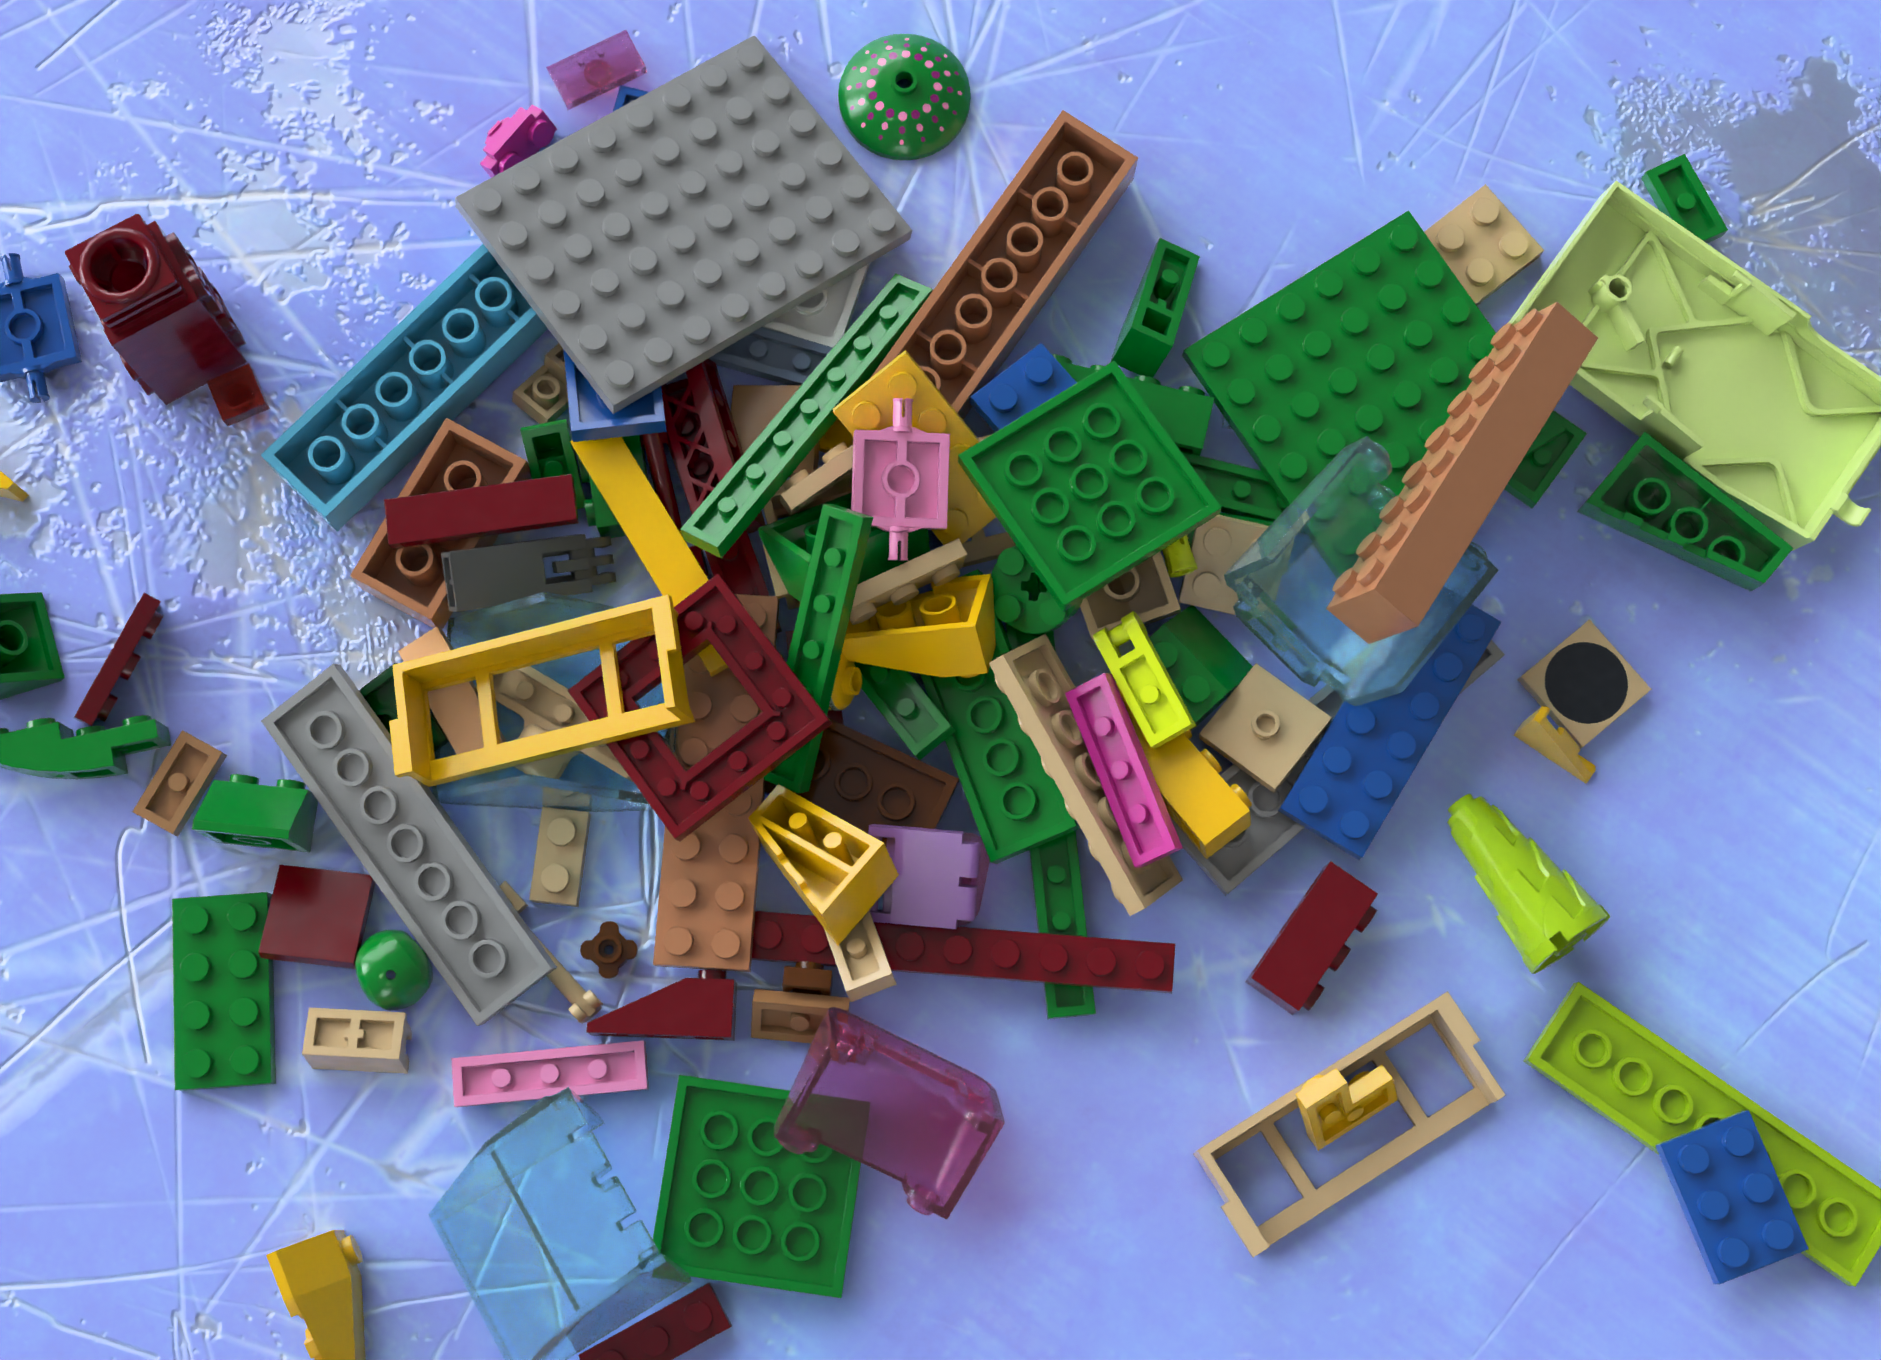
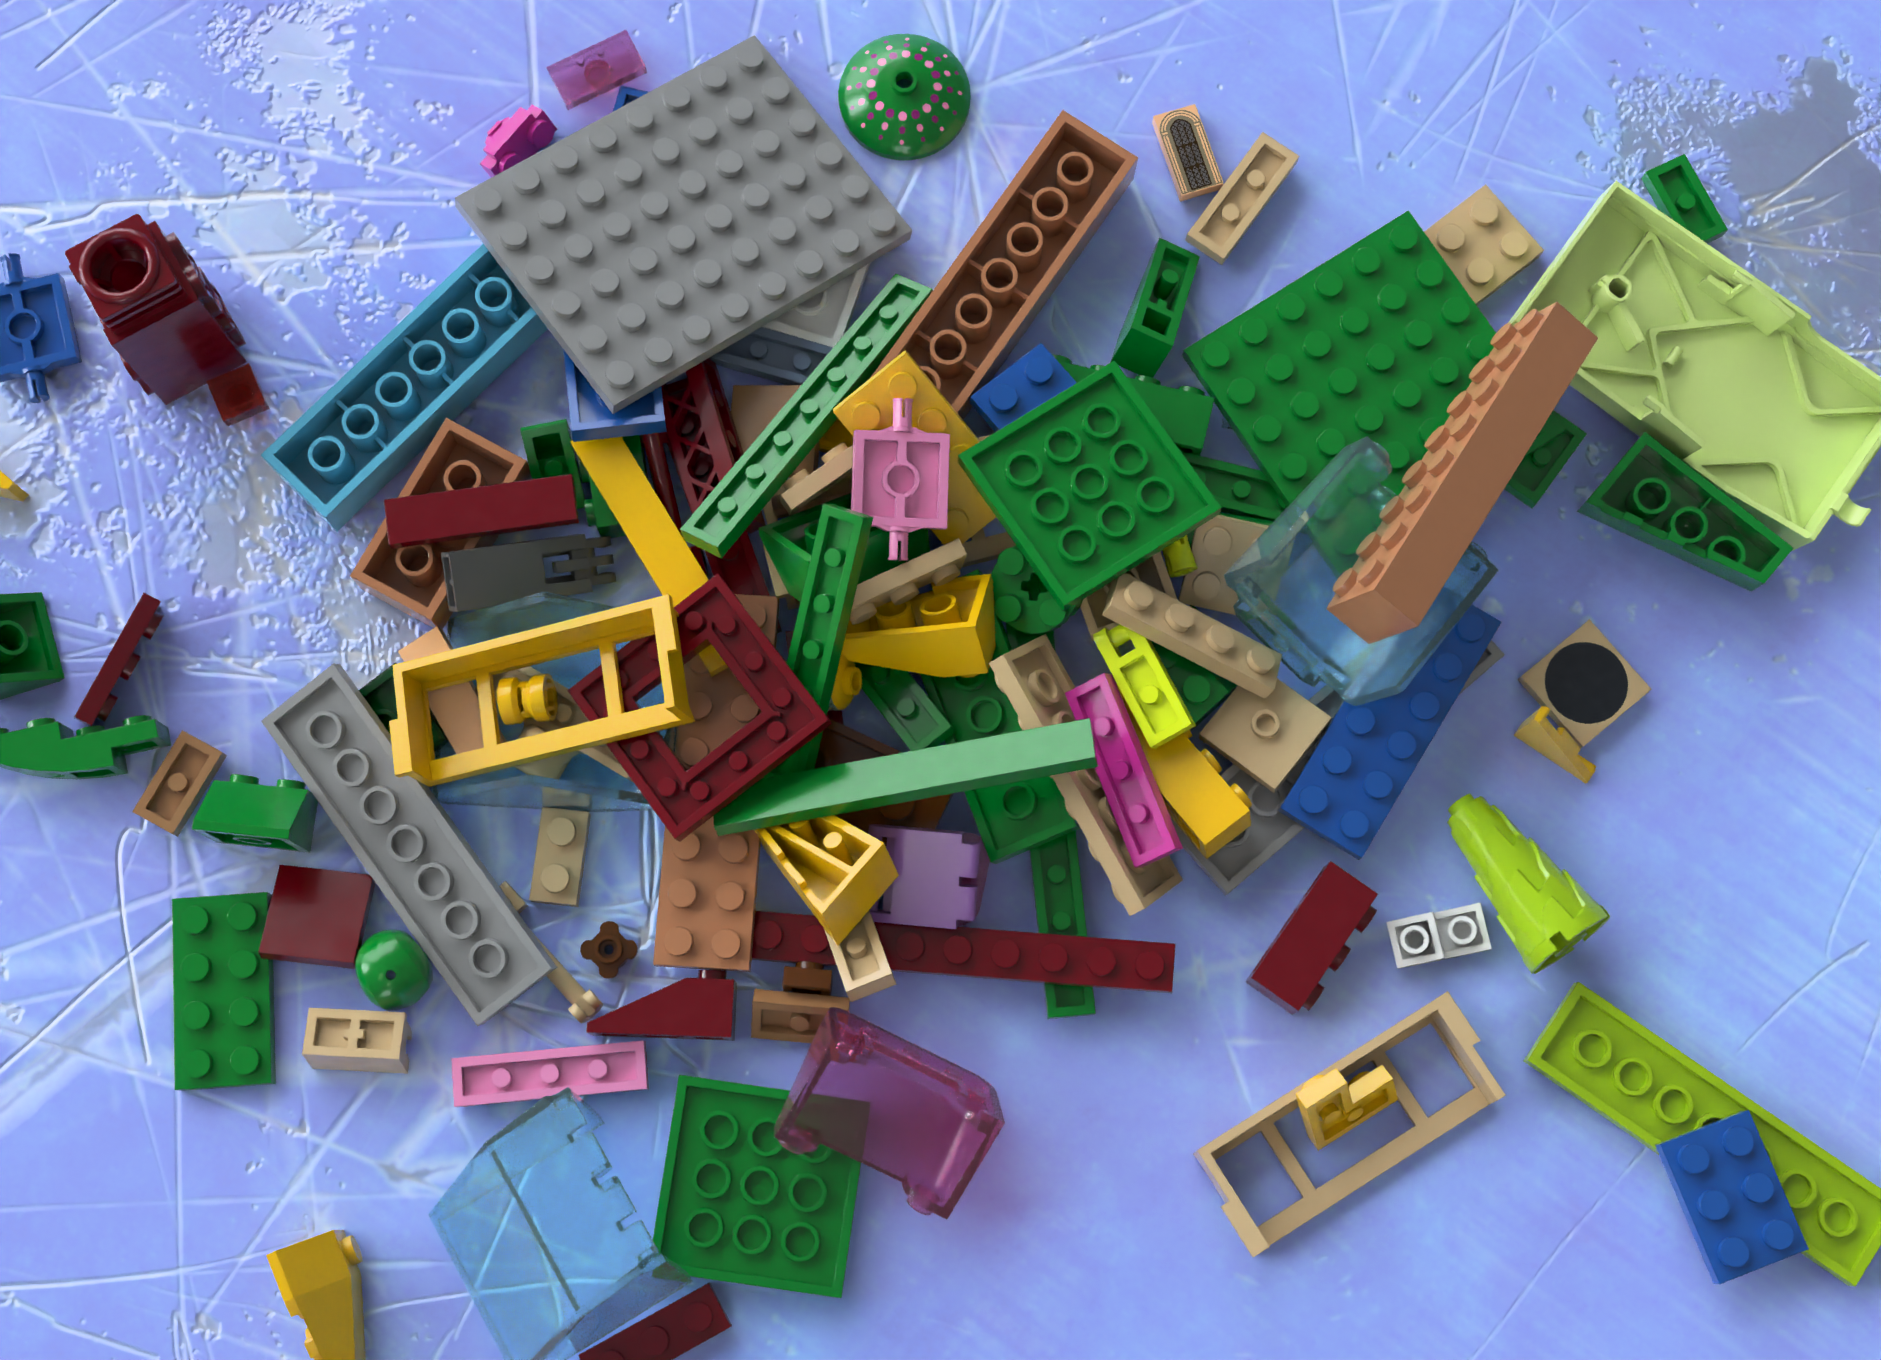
tan slope [512,343,569,424] -> none
none -> yellow wheel [497,673,558,725]
none -> tile [713,718,1098,836]
none -> tan plate [1102,573,1282,699]
none -> tile [1152,104,1224,202]
none -> tan plate [1185,132,1300,265]
none -> white slope [1386,902,1492,969]

